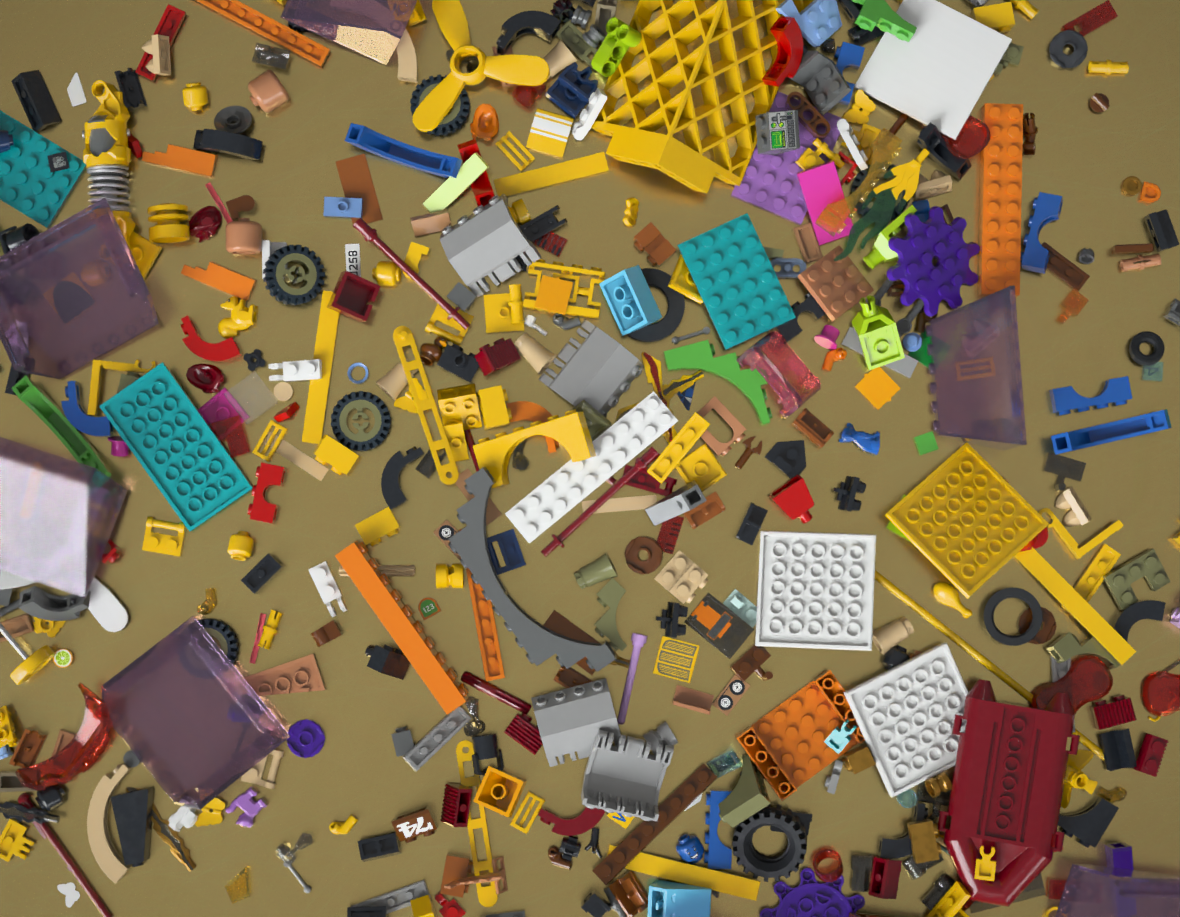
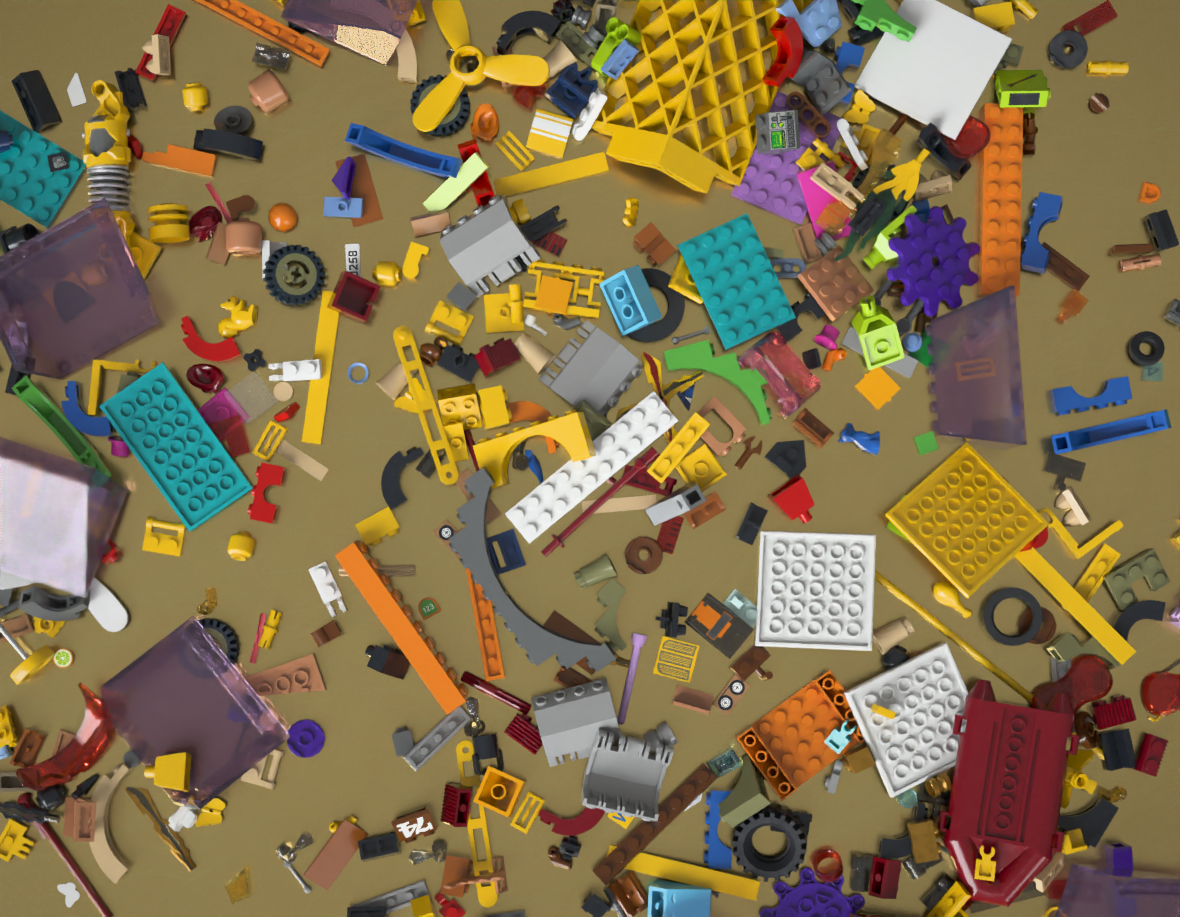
black slope [110,787,154,867] -> none
orange piece [181,261,257,301] -> none
medium lavender animal [225,786,268,828] -> none
black panel [241,553,284,594] -> none
yellow brick [313,434,359,475] -> none
wheel [331,391,391,451] -> none
dark red bar [353,218,471,330] -> none
yellow wheel [436,564,464,588] -> none
black bar [585,828,603,858] -> none
tan plate [654,550,709,604] -> none
blue head [676,834,704,864] -> none
black hips [833,476,866,512] -> none
dark grey hinge [1079,247,1095,264] -> none
pearl gold tile [1121,176,1142,196] -> none
none -> nougat panel [63,797,96,842]
none -> black bar [71,774,98,800]
none -> yellow torso [144,752,191,792]
none -> medium nougat tile [205,222,229,265]
none -> orange hair [268,202,297,232]
none -> dark orange piece [303,819,368,890]
none -> dark purple slope [331,157,356,200]
none -> clear smoke piece [409,840,447,865]
none -> blue bar [525,450,543,483]
none -> medium blue plate [601,39,639,80]
none -> black slope [802,348,822,371]
none -> tan hinge [810,162,864,209]
none -> dark grey wheel [813,231,837,255]
none -> black hinge [848,195,887,237]
none -> yellow tile [871,704,896,719]
none -> lime brick [995,70,1051,108]
none -> tan tile [1033,852,1064,892]
none -> yellow panel [1062,828,1088,855]
none -> reddish brown tile [1074,711,1099,750]

